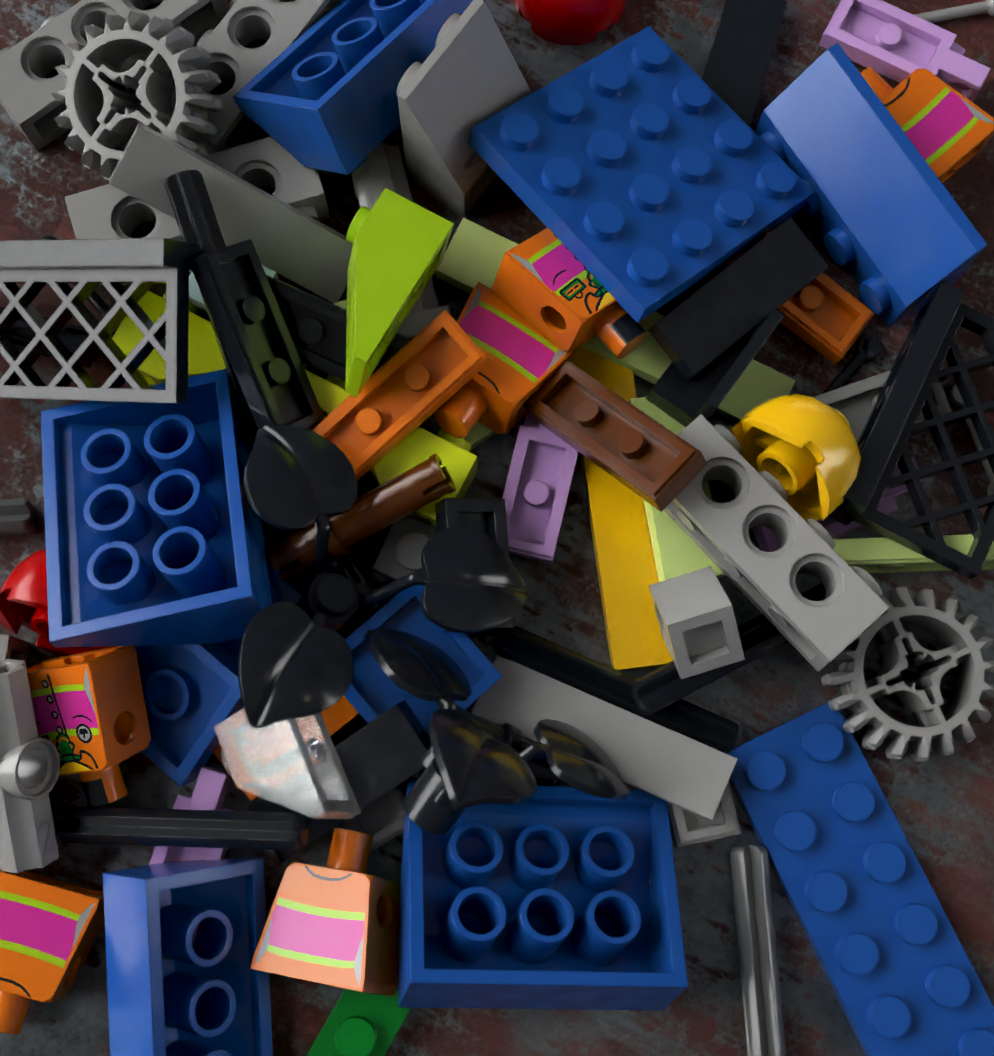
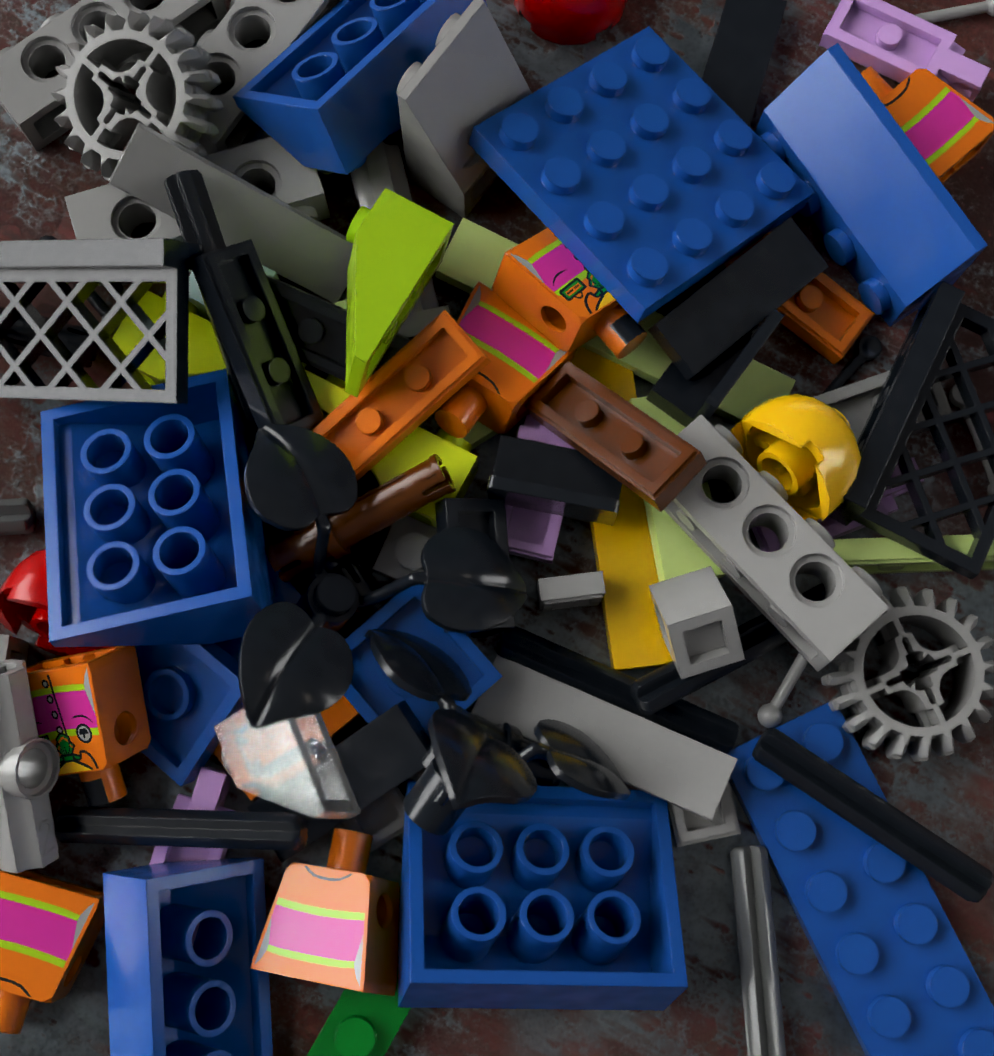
none -> black panel [487,435,622,526]
none -> light grey tile [536,571,606,612]
none -> black axle [752,728,994,903]
none -> light grey hinge [757,653,808,728]

